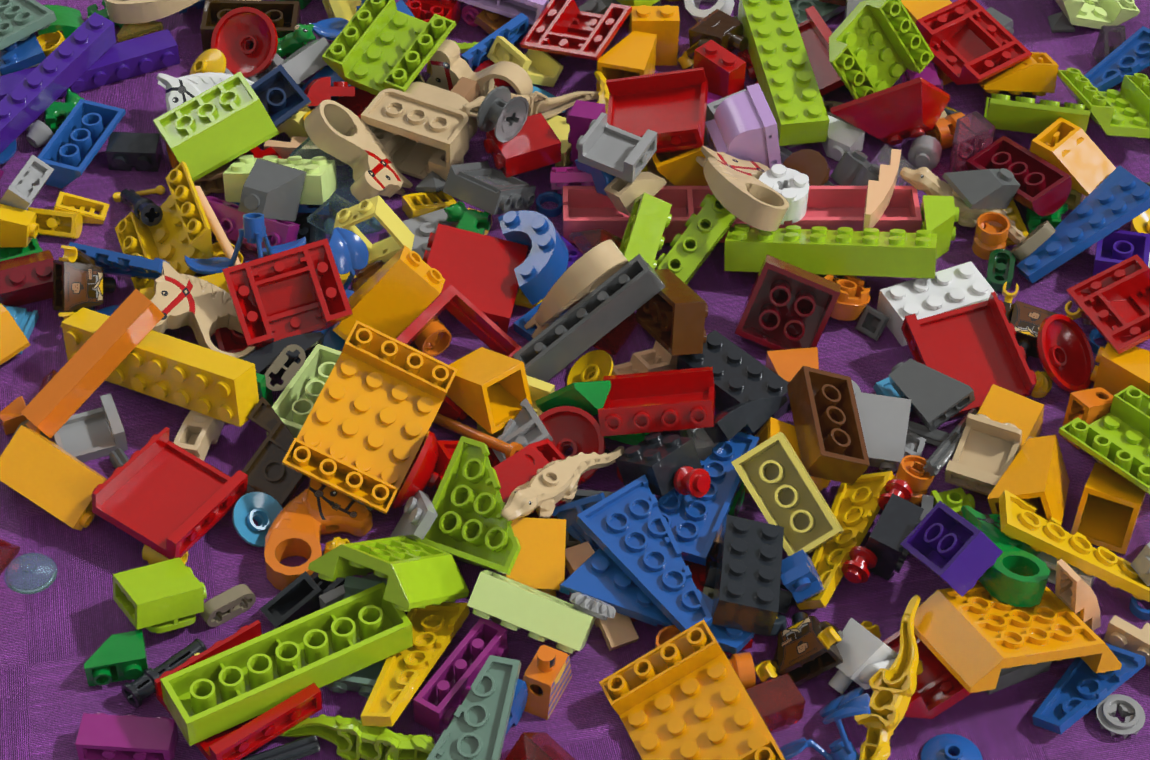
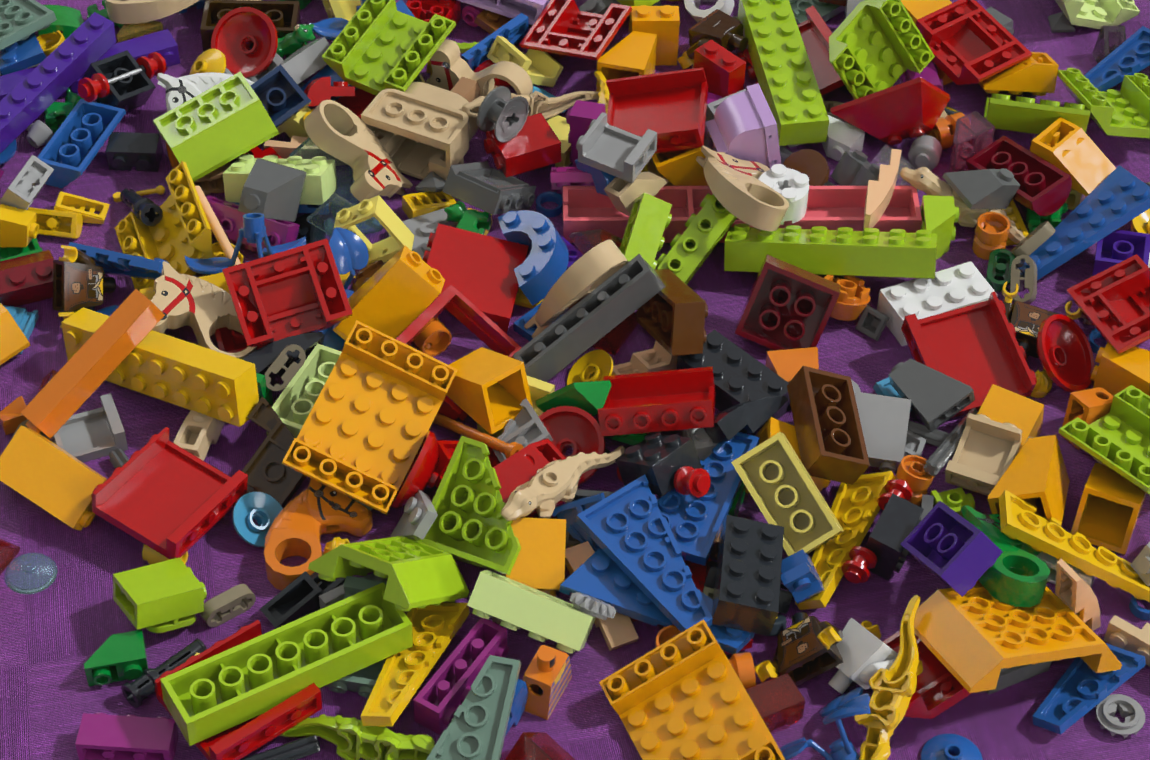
none -> black brick [78,50,166,111]
none -> dark tan beam [1010,255,1037,304]

